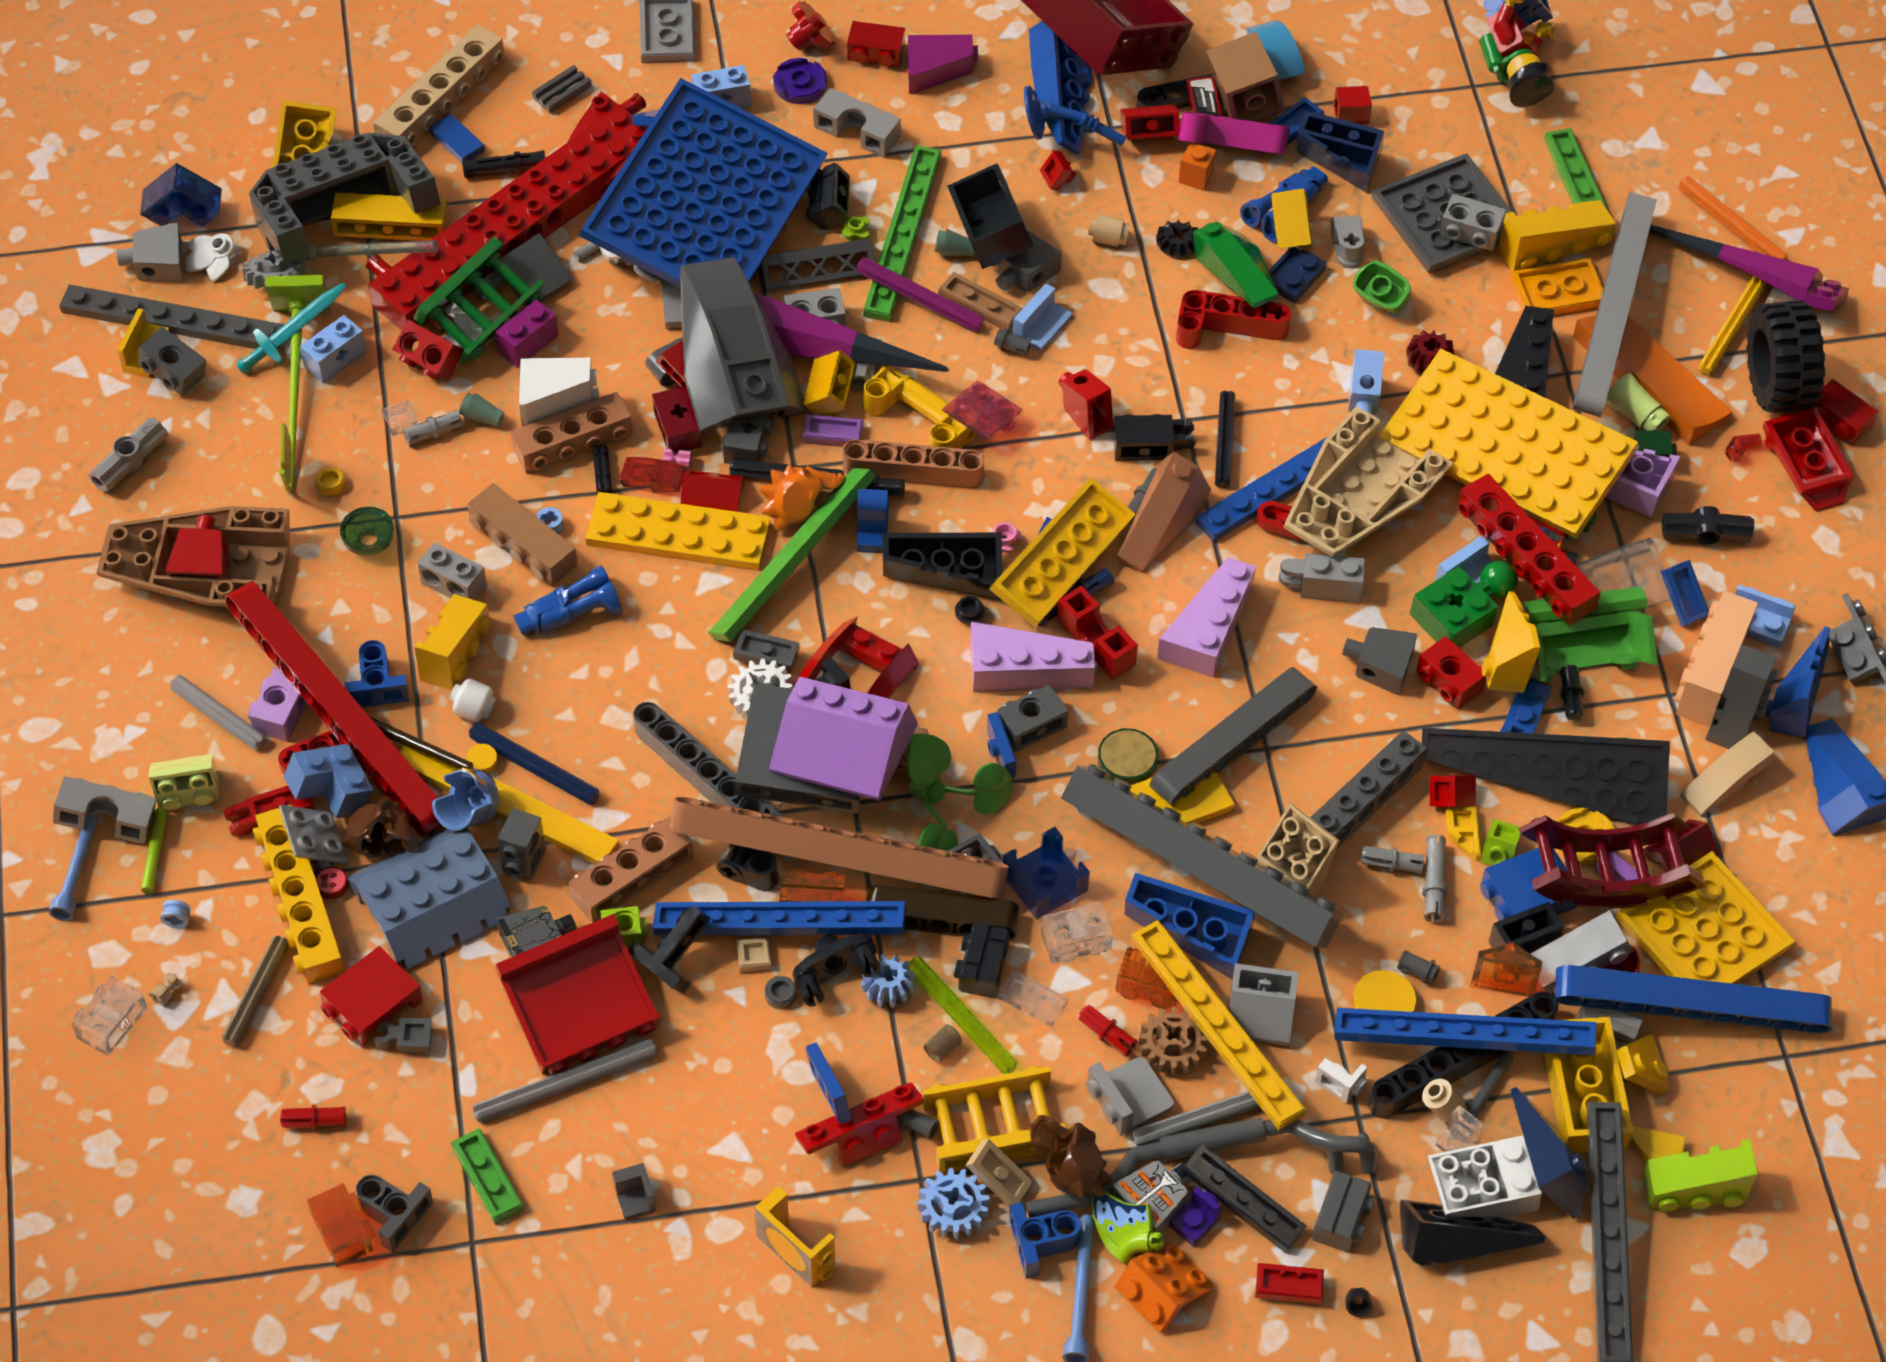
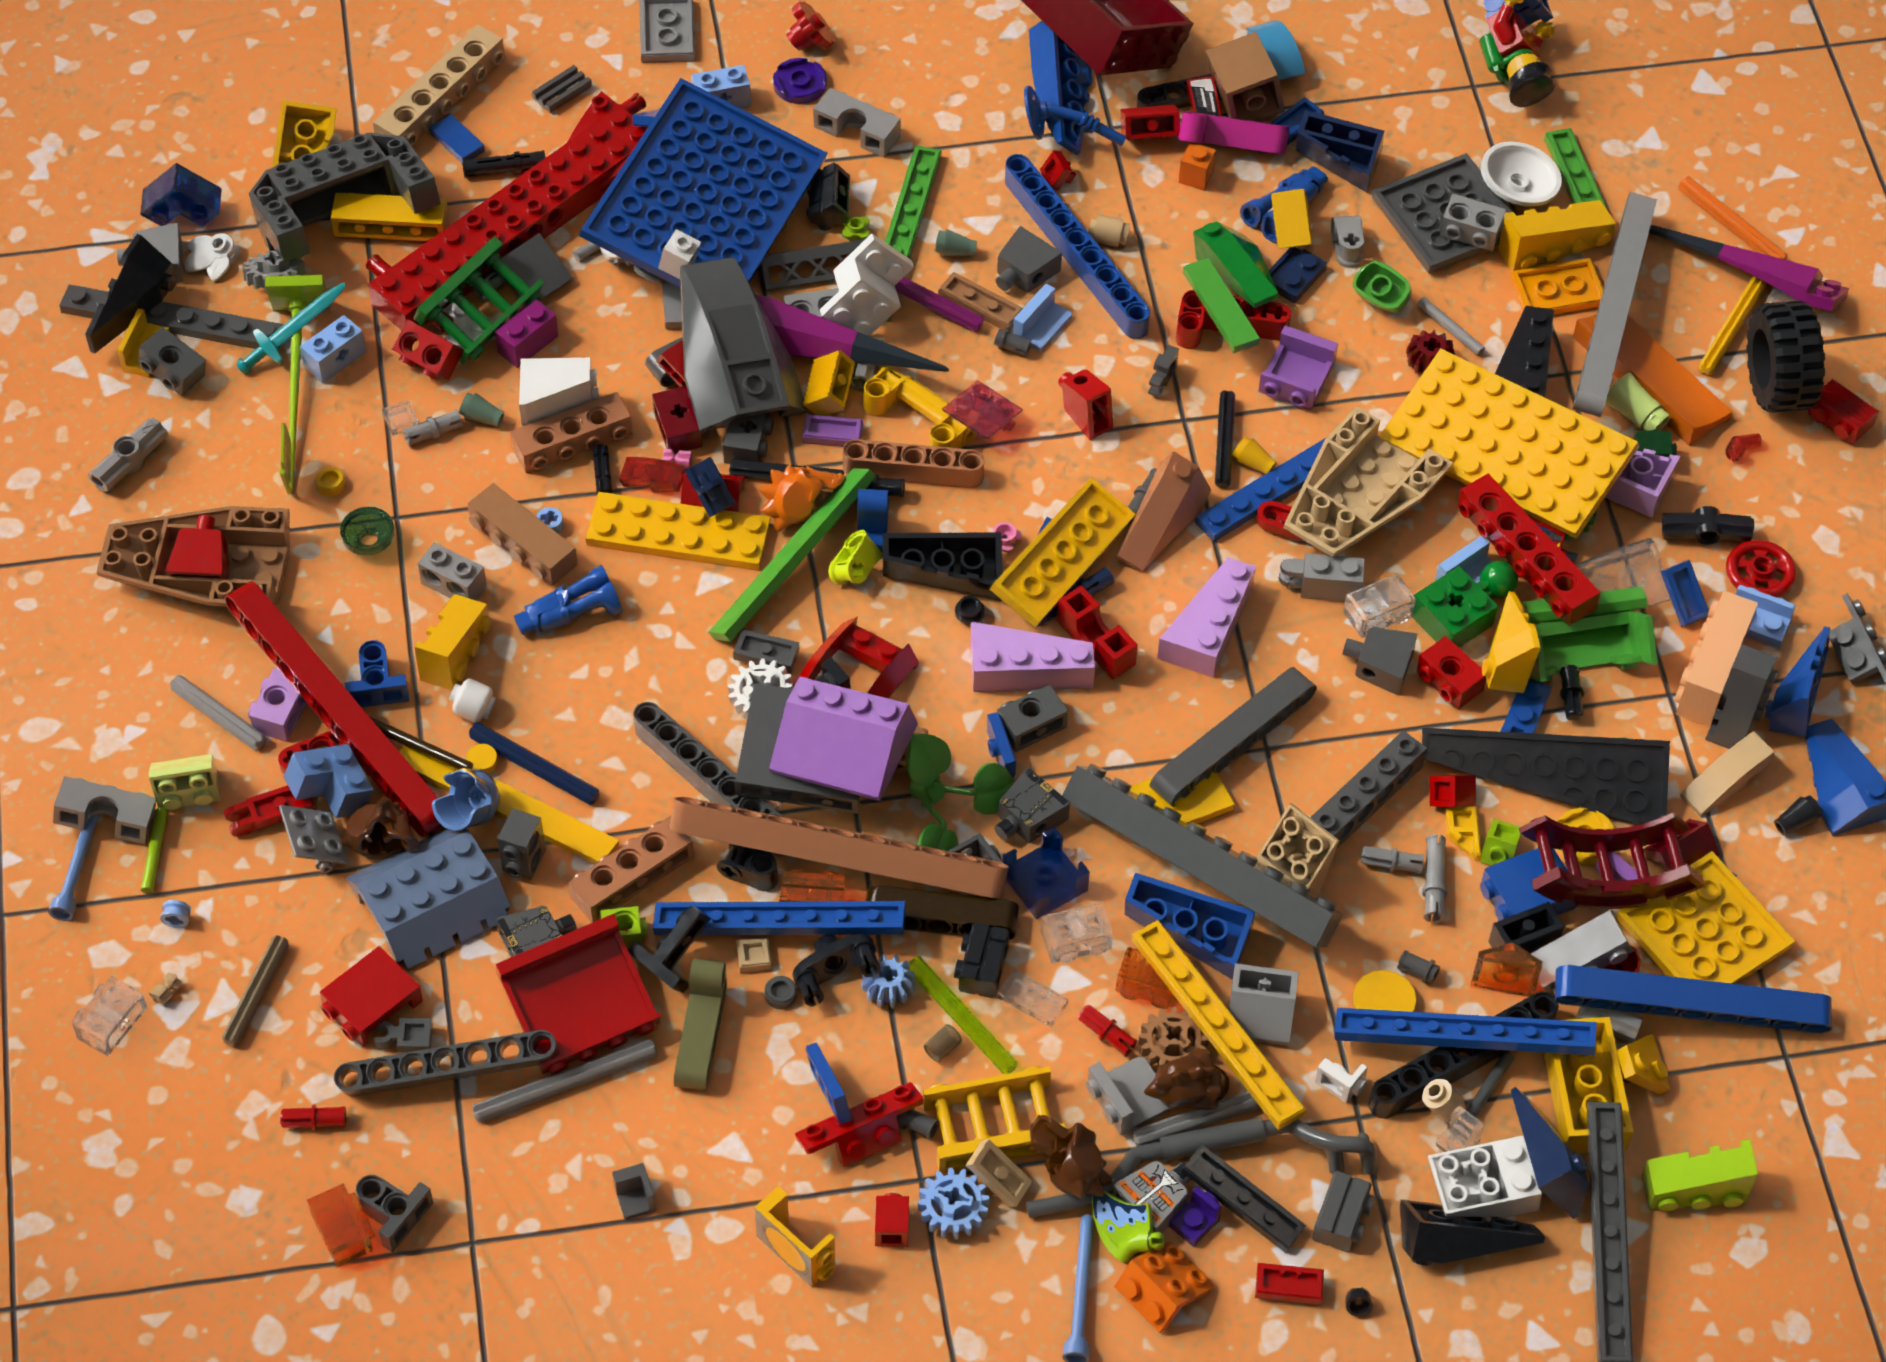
yellow brick [252,805,344,984] -> none
clear light blue bar [301,240,438,261] -> none
tile [316,867,348,899] -> none
bright green tile [450,1128,524,1225] -> none
red brick [847,21,906,67] -> none
magenta slope [908,34,978,94] -> none
black piece [947,163,1034,269] -> none
blue tile [1009,1203,1081,1278] -> none
pearl gold tile [1098,728,1158,785] -> none
black hinge [1113,414,1196,461] -> none
black gear [1156,219,1198,257] -> none
red panel [1333,86,1372,125] -> none
light blue torso [1348,349,1384,415] -> none
yellow tile [1631,1126,1685,1162] -> none
red slope [1762,407,1854,511] -> none
none -> black wedge [85,234,176,353]
none -> dark grey beam [334,1030,559,1096]
none -> white brick [658,229,701,279]
none -> olive beam [674,958,727,1091]
none -> dark blue hips [685,457,736,517]
none -> white bracket [820,234,914,336]
none -> neon yellow piece [828,530,882,585]
none -> red brick [875,1193,909,1247]
none -> dark grey torso [994,767,1070,842]
none -> blue beam [1005,154,1150,339]
none -> reddish brown head [1144,1048,1229,1110]
none -> dark grey plate [1148,345,1179,397]
none -> bright green tile [1183,257,1260,353]
none -> yellow cone [1232,436,1277,474]
none -> medium lavender panel [1258,325,1338,410]
none -> clear brick [1343,573,1416,638]
none -> light grey bar [1417,297,1485,356]
none -> white dish [1481,141,1562,207]
none -> red plate [1726,540,1797,598]
none -> black cone [1774,795,1822,836]

